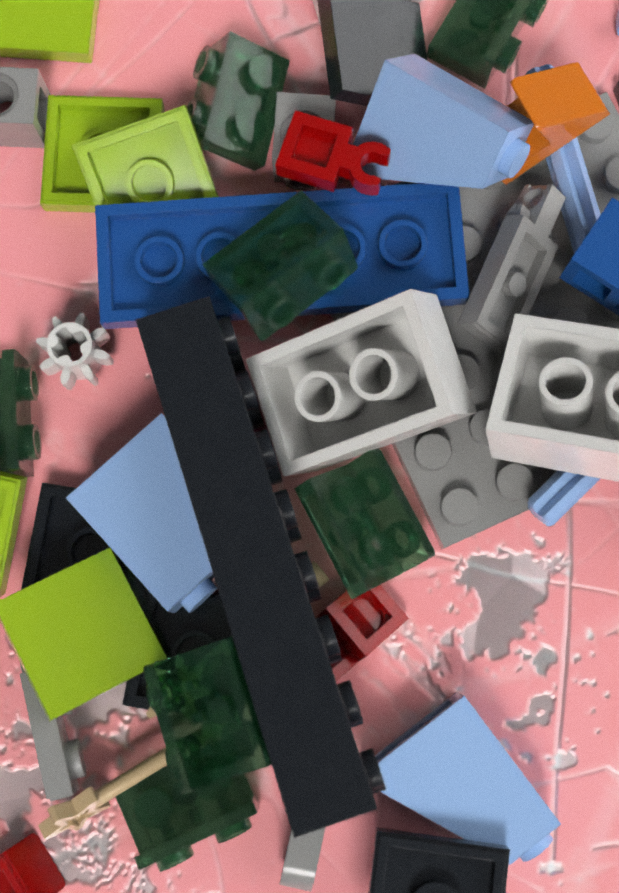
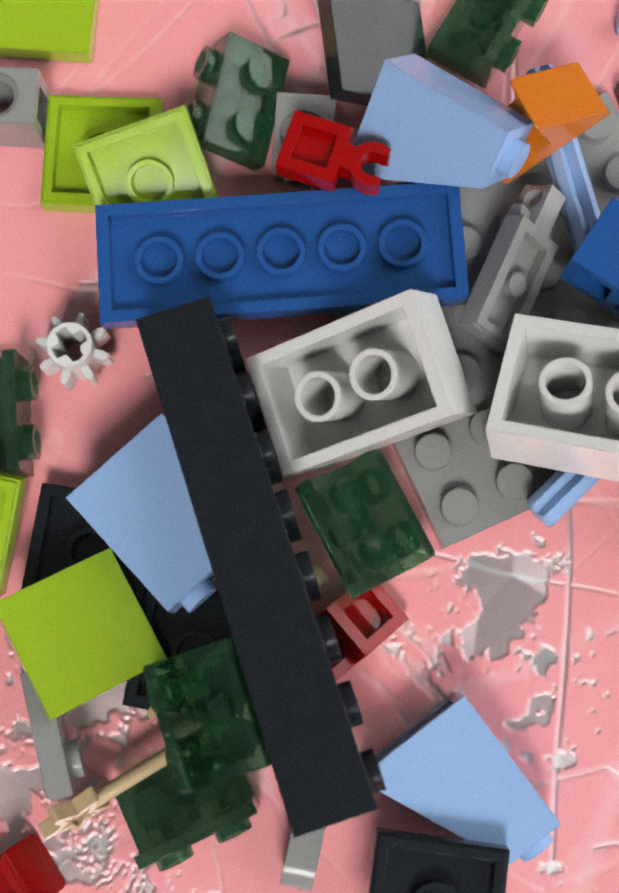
clear green bracket [202,190,358,341] -> none

